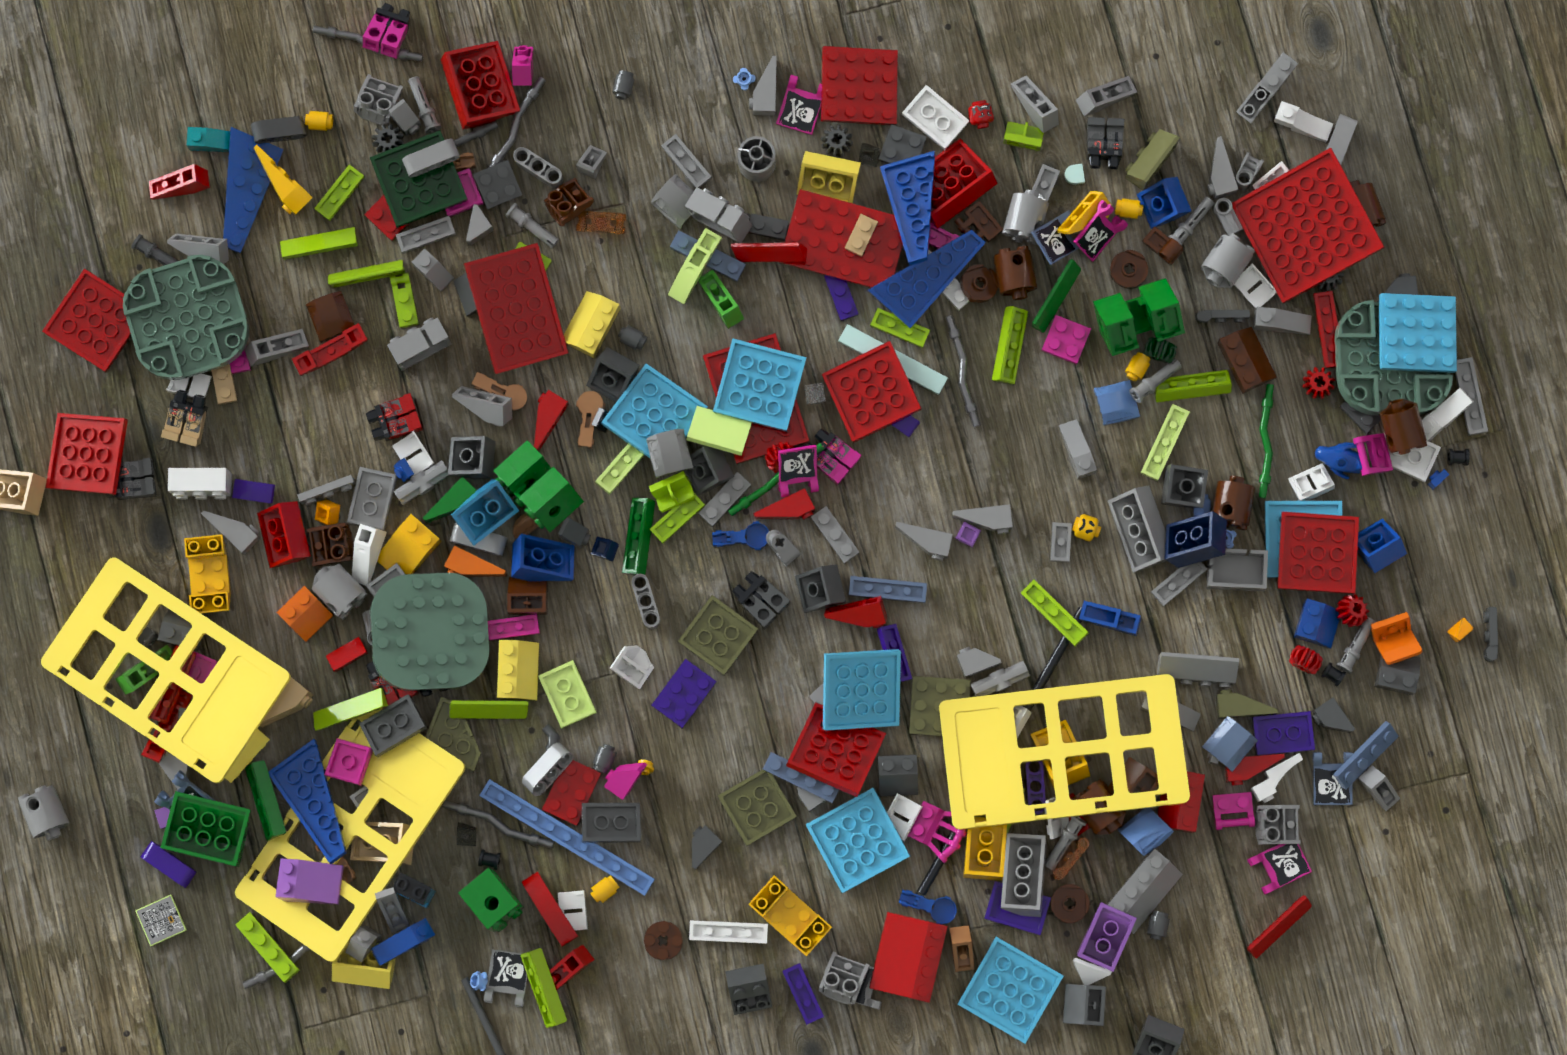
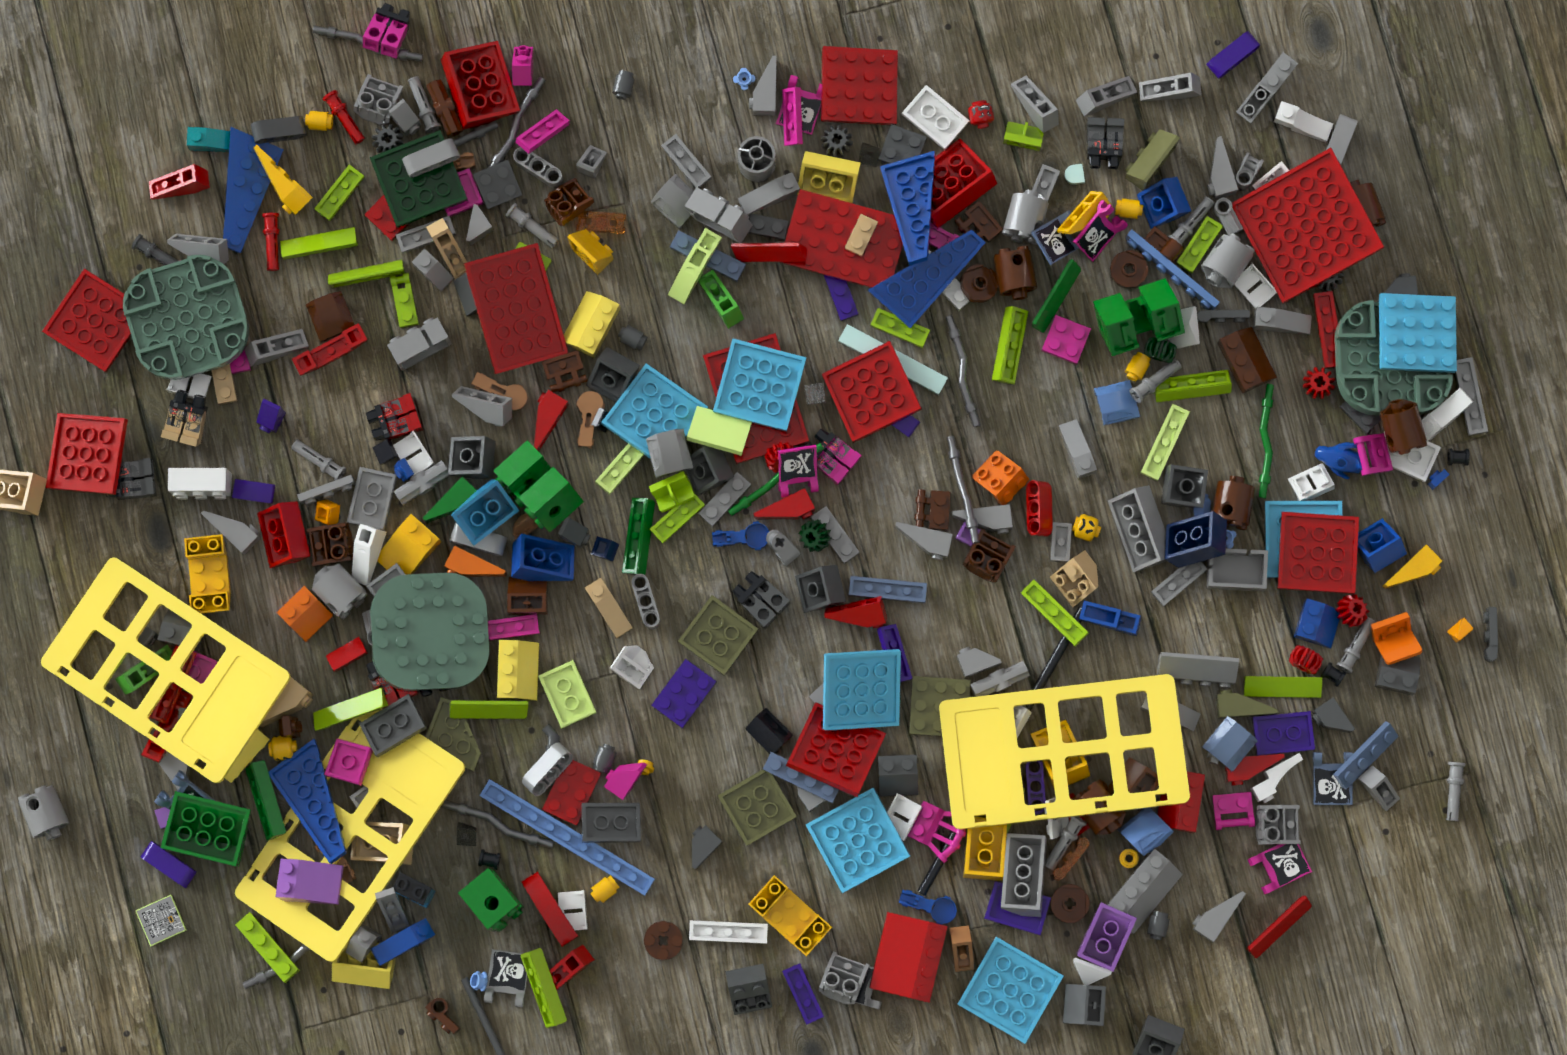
none -> dark purple slope [256,399,286,434]
none -> red pin [262,212,280,271]
none -> yellow head [268,736,297,761]
none -> reddish brown plate [278,715,302,738]
none -> light grey pin [291,439,346,481]
none -> red pin [322,90,365,145]
none -> black tile [372,439,398,465]
none -> reddish brown plate [425,998,460,1034]
none -> reddish brown piece [426,79,463,138]
none -> tan slope [426,218,467,280]
none -> dark pink plate [516,109,570,154]
none -> reddish brown plate [542,350,588,392]
none -> yellow slope [567,229,614,275]
none -> tan slope [585,578,633,638]
none -> light grey slope [737,172,800,215]
none -> black panel [745,708,793,754]
none -> dark pink plate [782,87,803,146]
none -> dark green gear [798,519,832,552]
none -> reddish brown plate [914,489,951,530]
none -> flat silver bar [947,436,980,544]
none -> reddish brown slope [962,528,1016,583]
none -> orange bracket [972,451,1029,505]
none -> red beam [1026,480,1053,537]
none -> tan slope [1050,550,1098,607]
none -> yellow plate [1119,849,1139,868]
none -> medium blue plate [1125,229,1220,310]
none -> light grey slope [1139,73,1201,101]
none -> white slope [1168,306,1200,349]
none -> lime plate [1176,216,1223,274]
none -> light grey slope [1192,891,1246,942]
none -> dark purple beam [1206,31,1260,79]
none -> lime slope [1244,676,1322,698]
none -> yellow slope [1383,544,1442,589]
none -> light grey pin [1446,762,1466,821]

